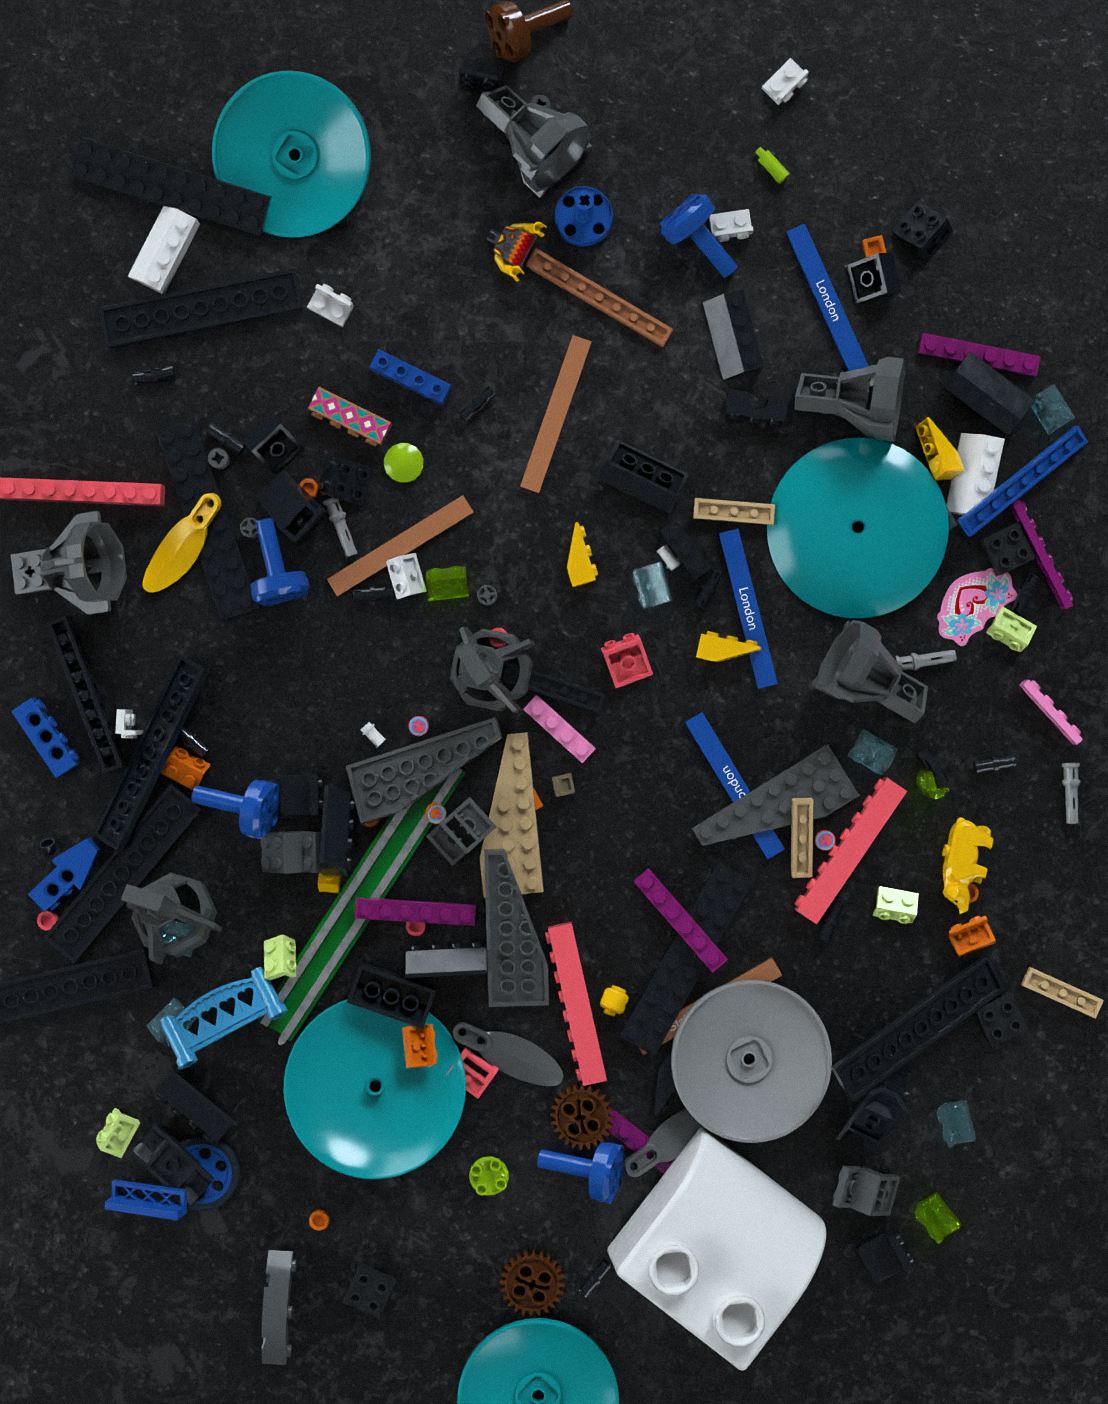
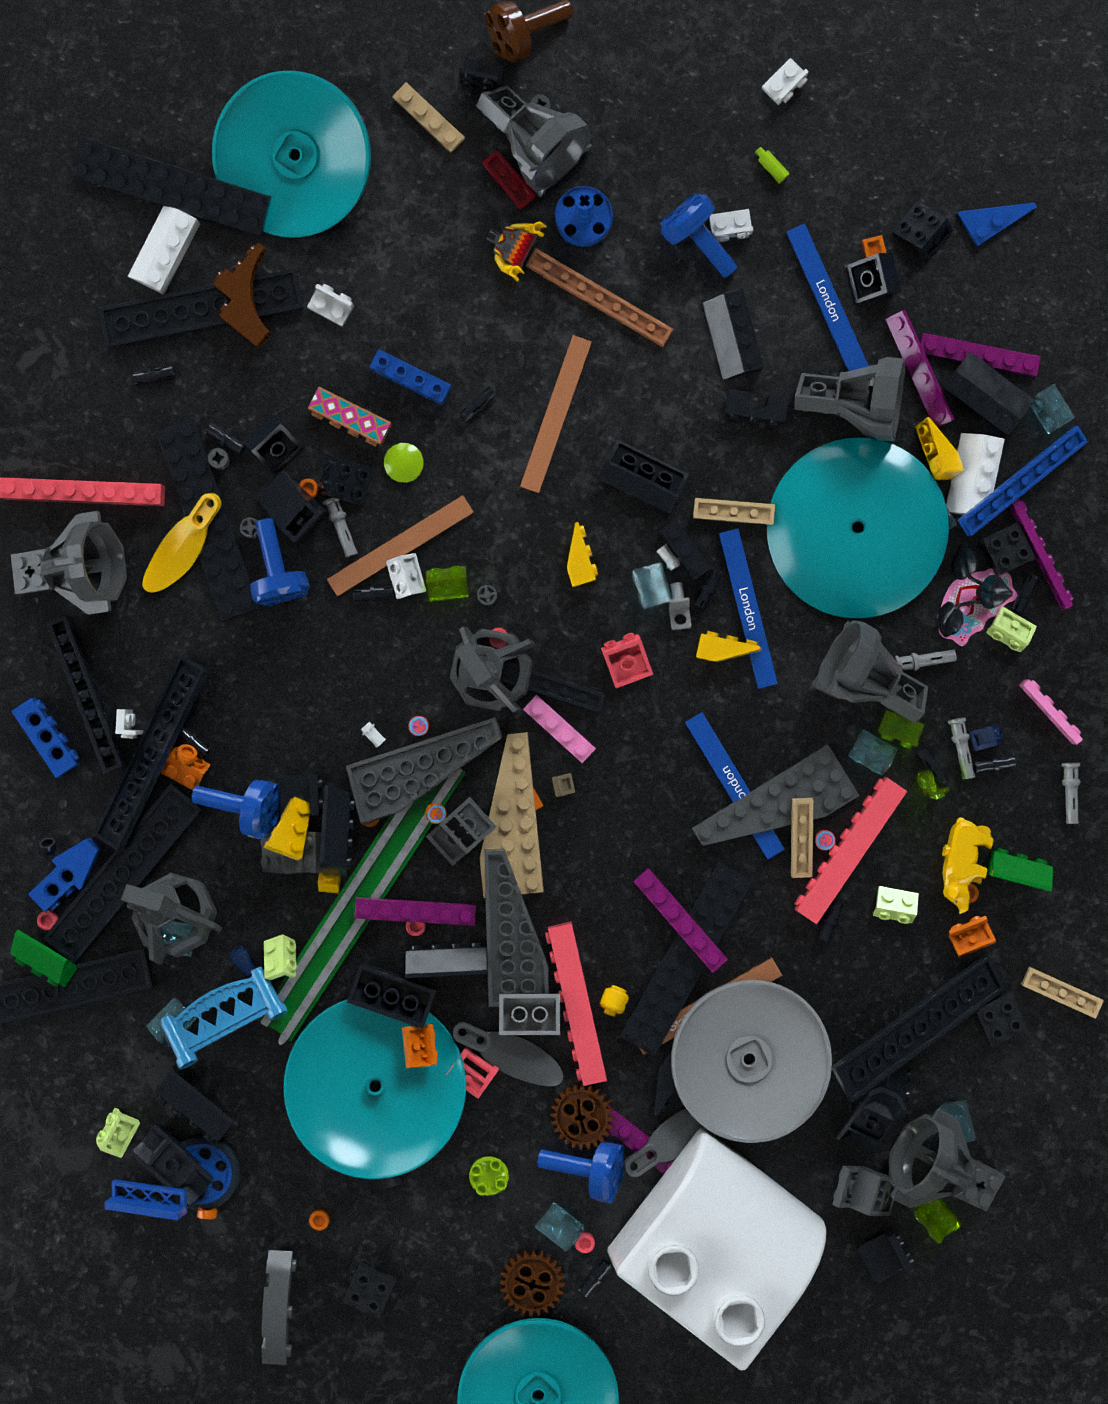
none -> green slope [10,929,78,987]
none -> orange tile [176,744,197,764]
none -> orange tile [197,1208,217,1219]
none -> reddish brown arch [214,243,272,349]
none -> dark blue cone [229,945,255,976]
none -> yellow wing [263,797,311,861]
none -> tan plate [392,82,465,153]
none -> dark red plate [482,150,536,210]
none -> light grey slope [499,994,560,1035]
none -> clear light blue bracket [535,1203,585,1252]
none -> coral tile [575,1232,595,1253]
none -> light grey bracket [669,582,691,630]
none -> clear neon green bracket [877,710,924,749]
none -> magenta plate [885,310,955,427]
none -> dark grey plate [889,1109,1006,1212]
none -> black plant [938,545,1013,638]
none -> light grey pin [948,717,975,779]
none -> blue wing [956,203,1037,246]
none -> dark blue bracket [969,723,1003,751]
none -> green slope [986,848,1053,892]

